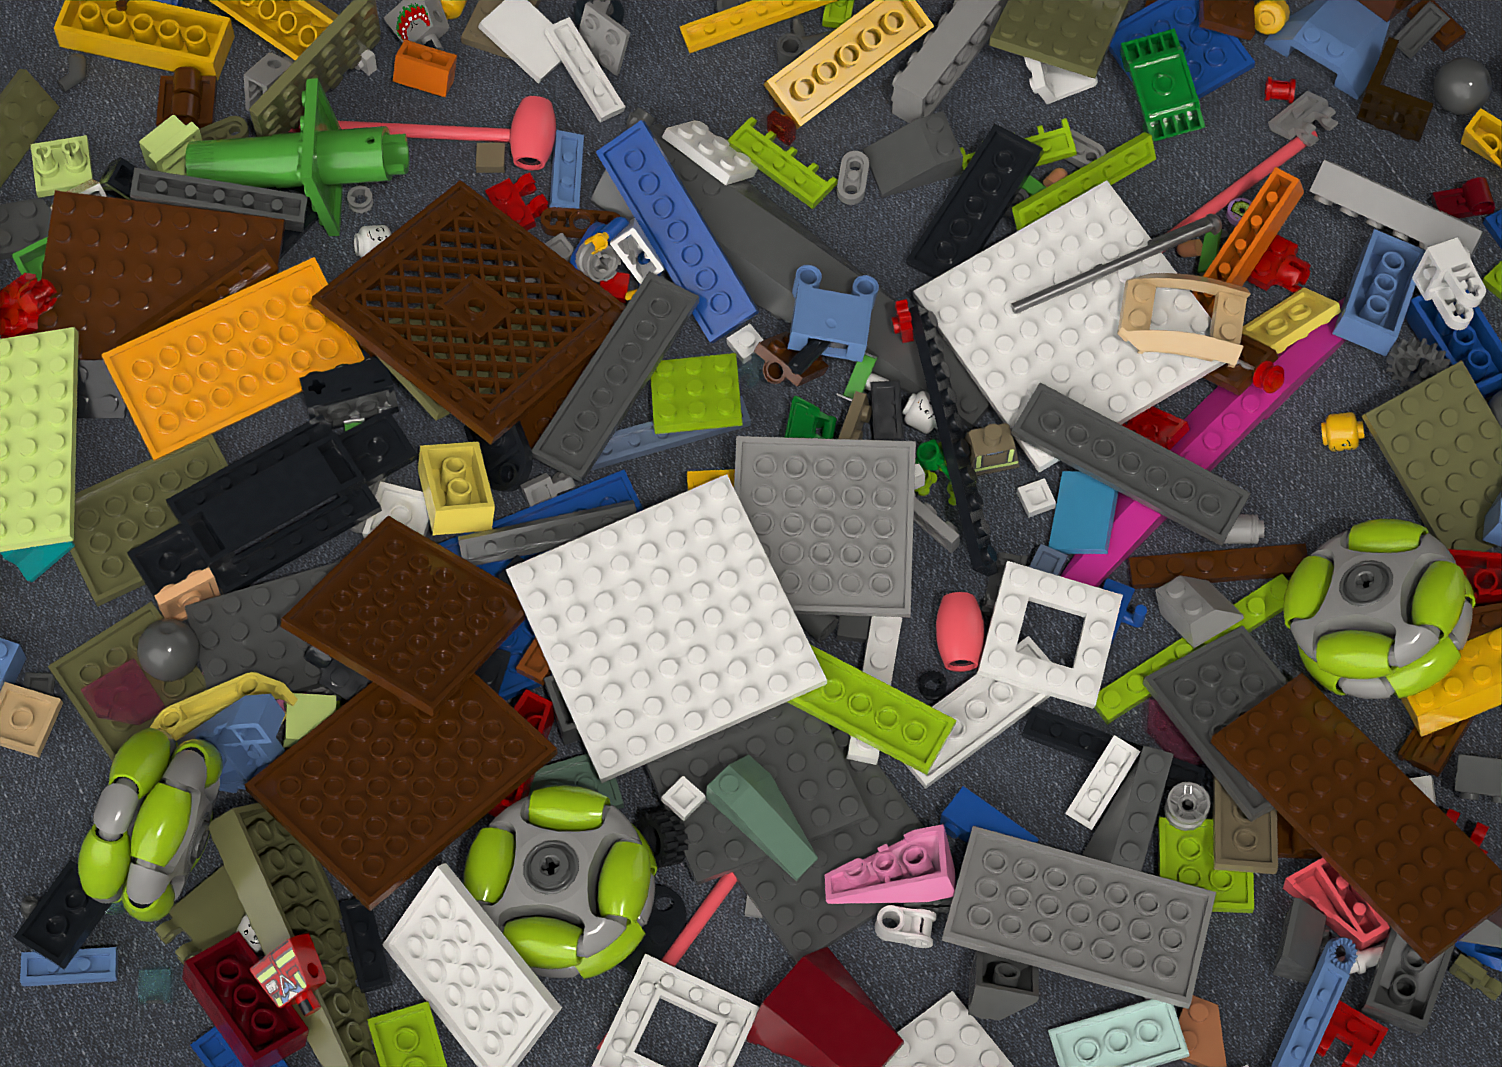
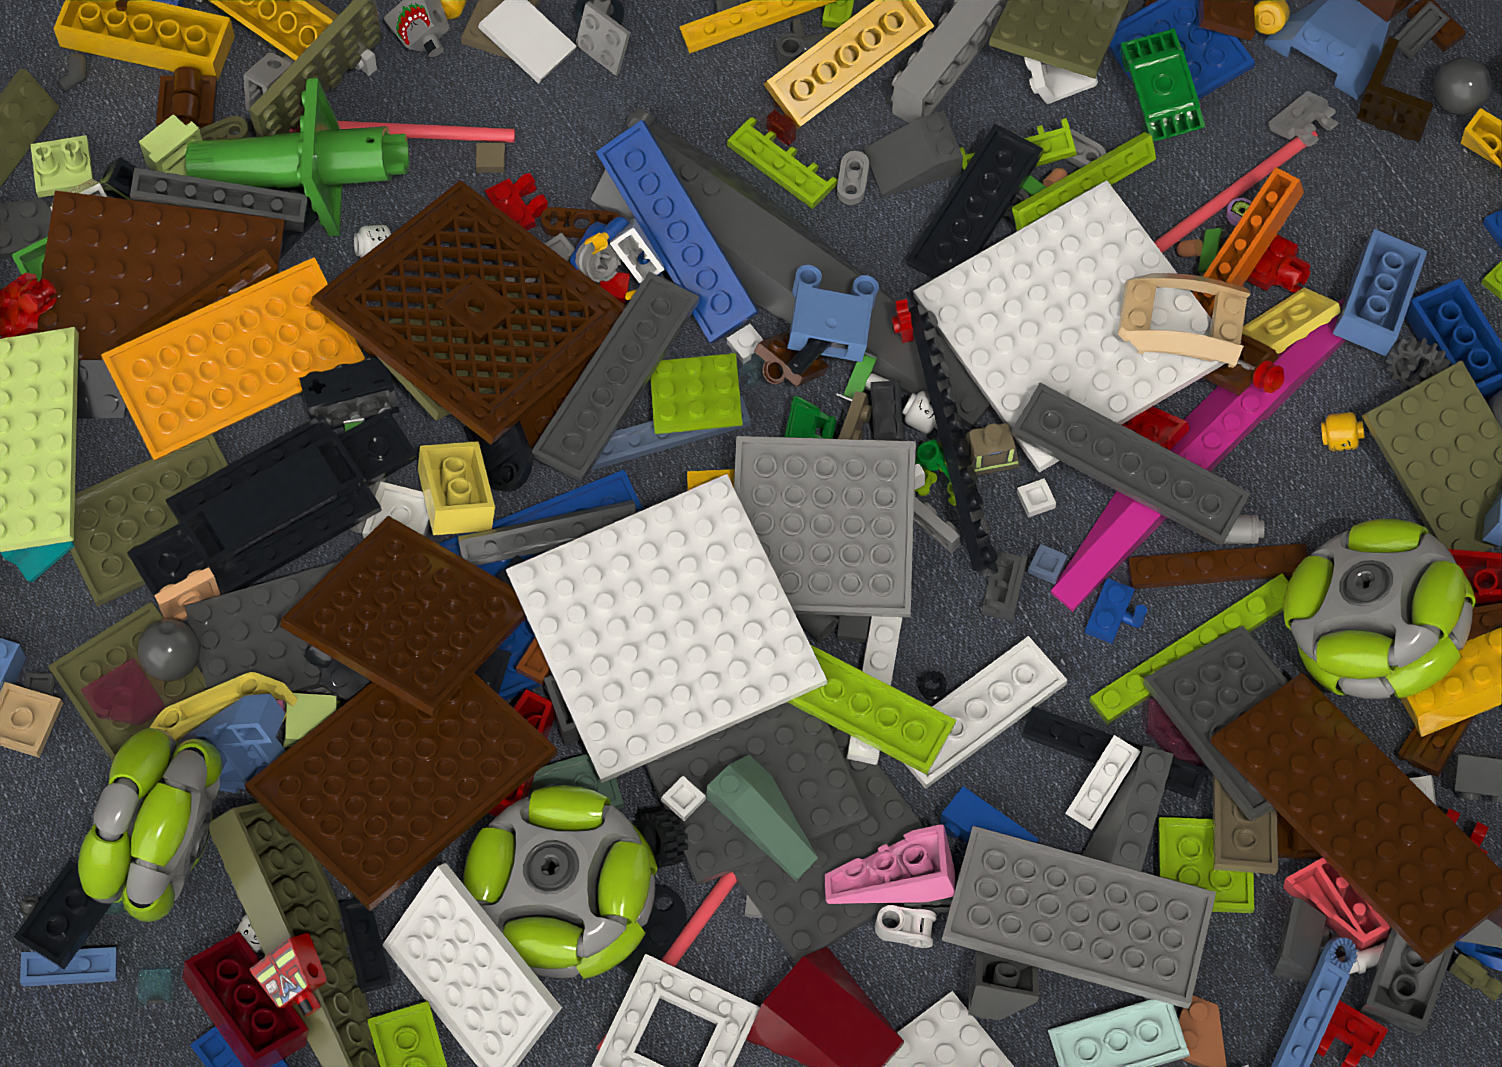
olive tile [155,865,246,965] -> none
light grey bush [347,185,374,214] -> none
orange brick [393,39,457,97] -> none
coral piece [510,96,556,171] -> none
light grey plate [520,471,575,507] -> none
white plate [544,17,625,123] -> none
medium blue plate [549,130,584,209] -> none
white plate [662,120,758,185] -> none
coral piece [936,592,985,672] -> none
white plate [977,561,1123,708] -> none
flat silver bar [1011,214,1222,314] -> none
dark azure tile [1048,471,1118,554] -> none
light grey slope [1155,575,1244,648] -> none
light grey wheel [1164,782,1211,831] -> none
red bush [1264,76,1296,104] -> none
light grey brick [1309,160,1485,259] -> none
white brick [1412,237,1486,330] -> none
dark red plate [1431,177,1495,219] -> none

